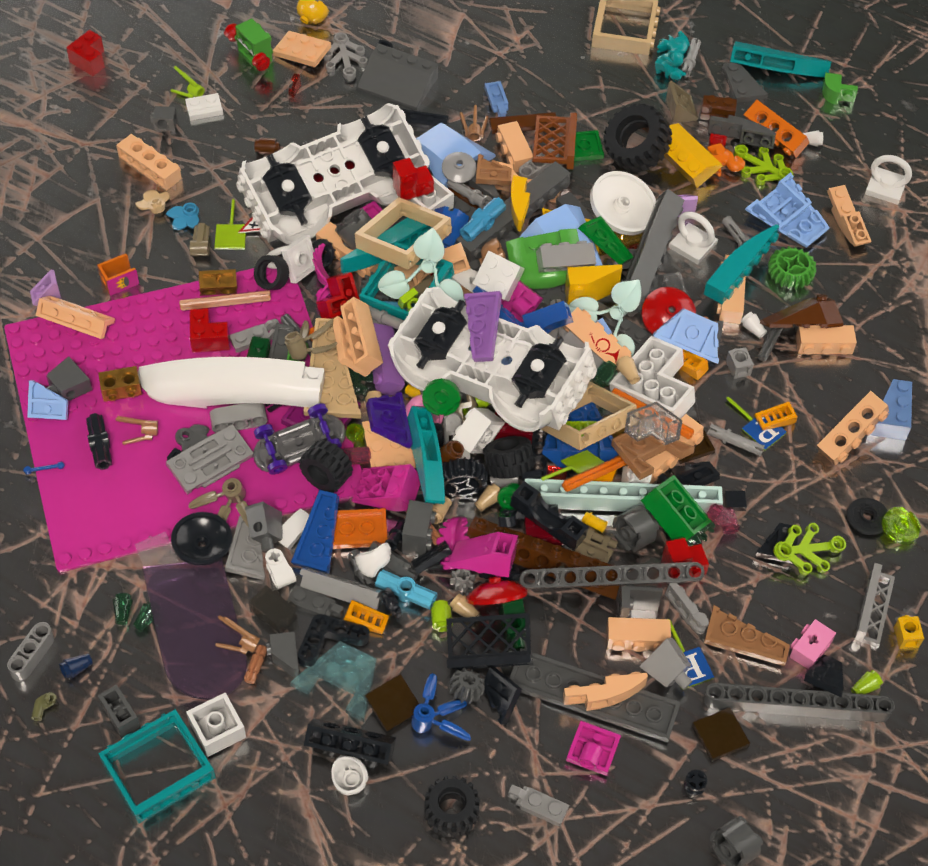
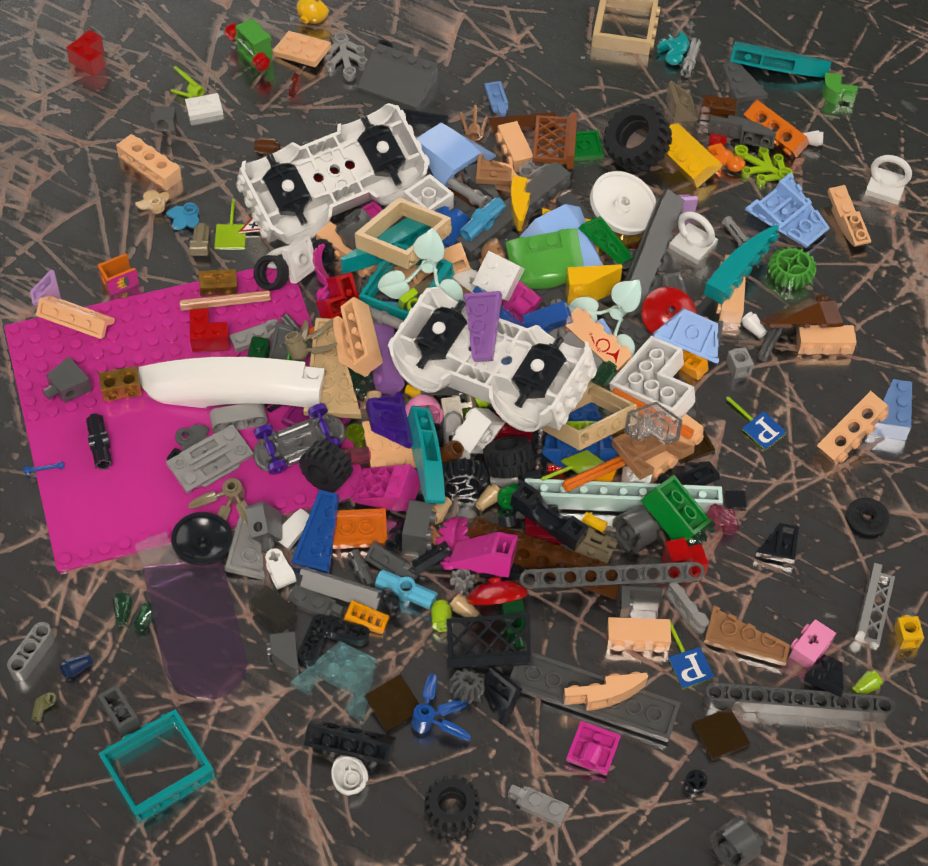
light blue wing [27,380,68,420] -> none
medium nougat plant [115,416,158,445] -> none
white brick [186,693,246,757] -> none
medium nougat plant [215,615,260,655] -> none
nougat axle [244,644,267,684] -> none
white hair [355,542,391,578] -> none
red brick [393,158,434,200] -> none
green tile [422,378,461,416] -> none
light grey dish [442,152,477,183] -> none
light grey brick [536,241,596,273] -> none
tan cone [616,356,640,384] -> none
light grey torso [639,638,692,690] -> none
teal animal [655,49,686,82] -> none
light grey pin [707,423,765,456] -> none
light orange slope [754,402,797,430] -> none
lime plant [773,523,846,576] -> none
clear neon green tile [882,507,921,545] -> none

